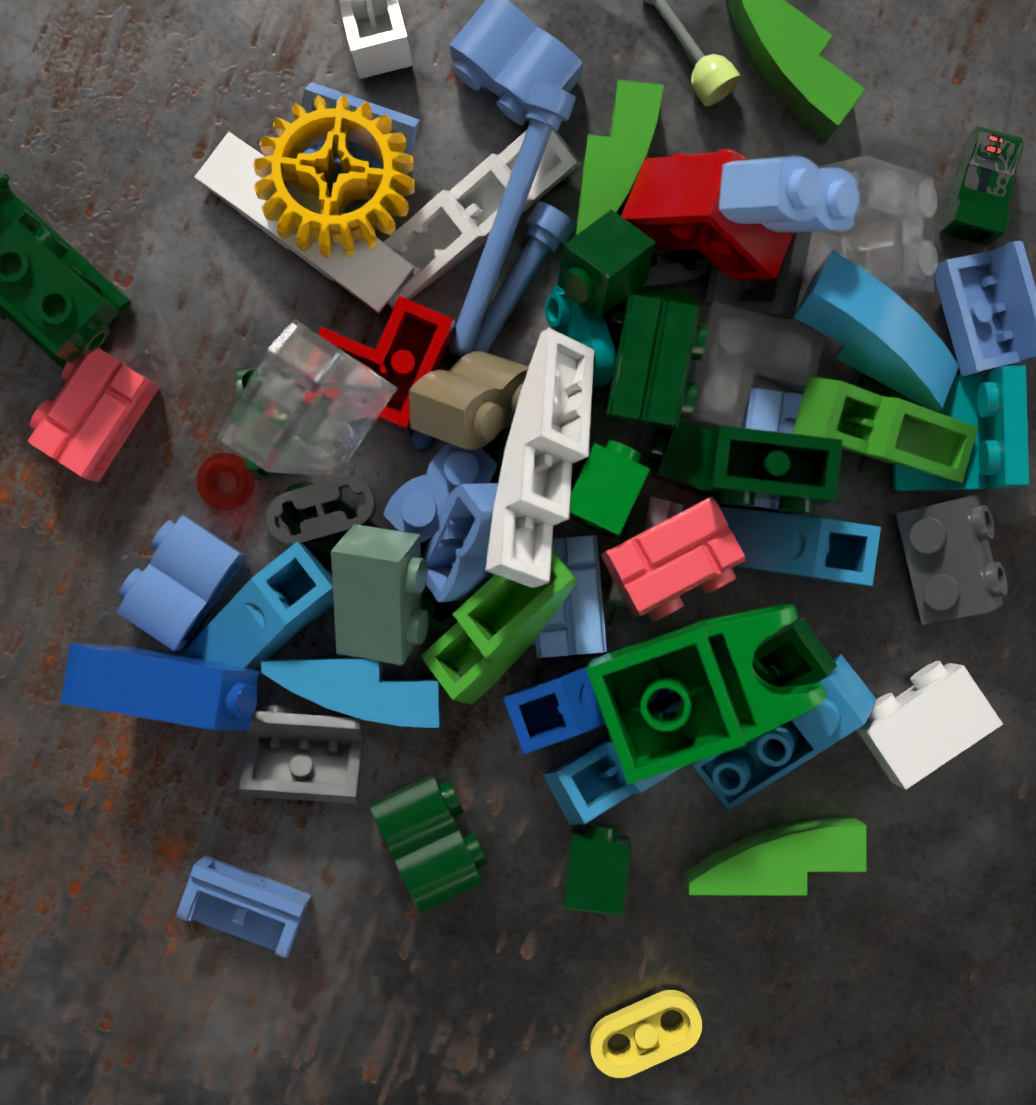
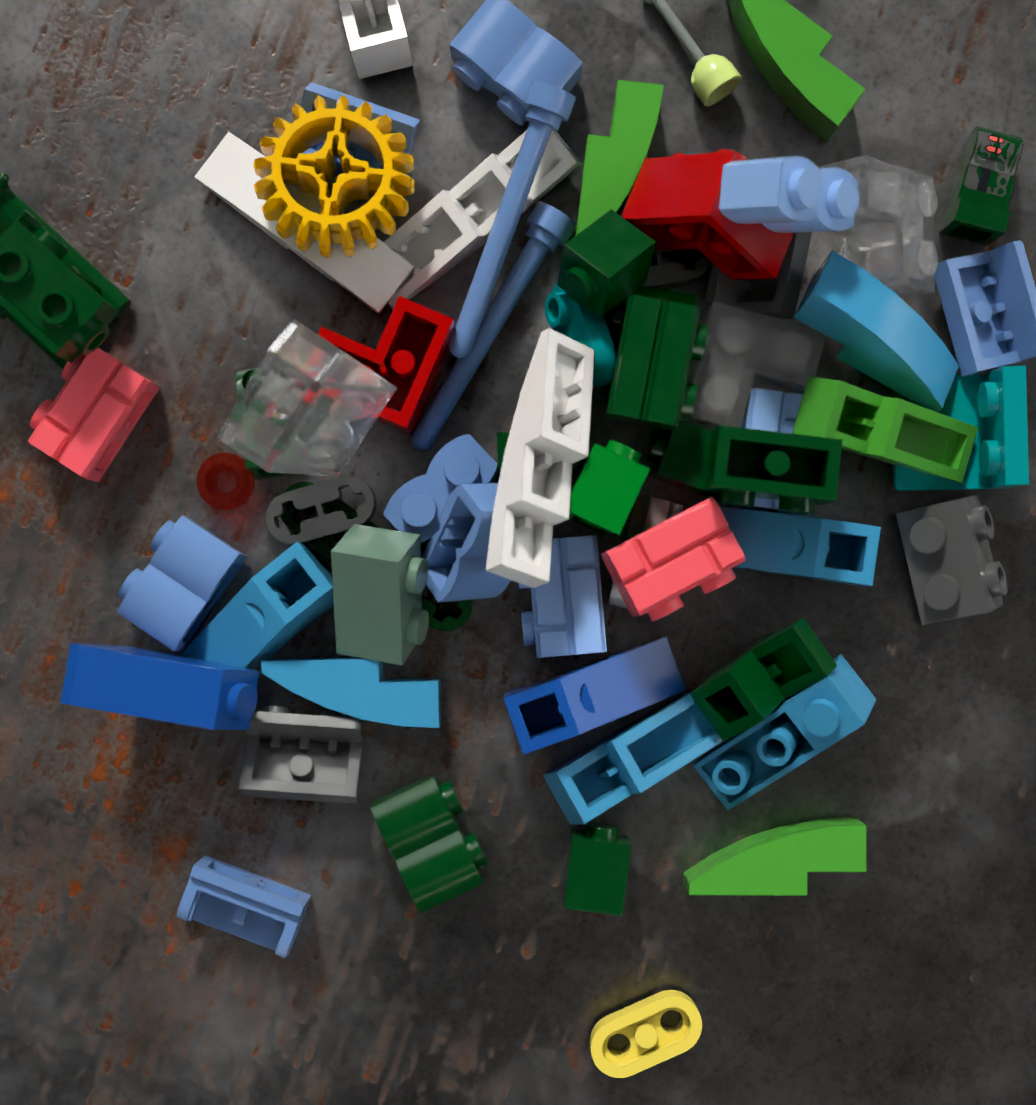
dark tan brick [409,351,529,450] -> none
bright green slope [421,548,578,705] -> none
green brick [586,604,828,785] -> none
white brick [857,661,1003,790] -> none

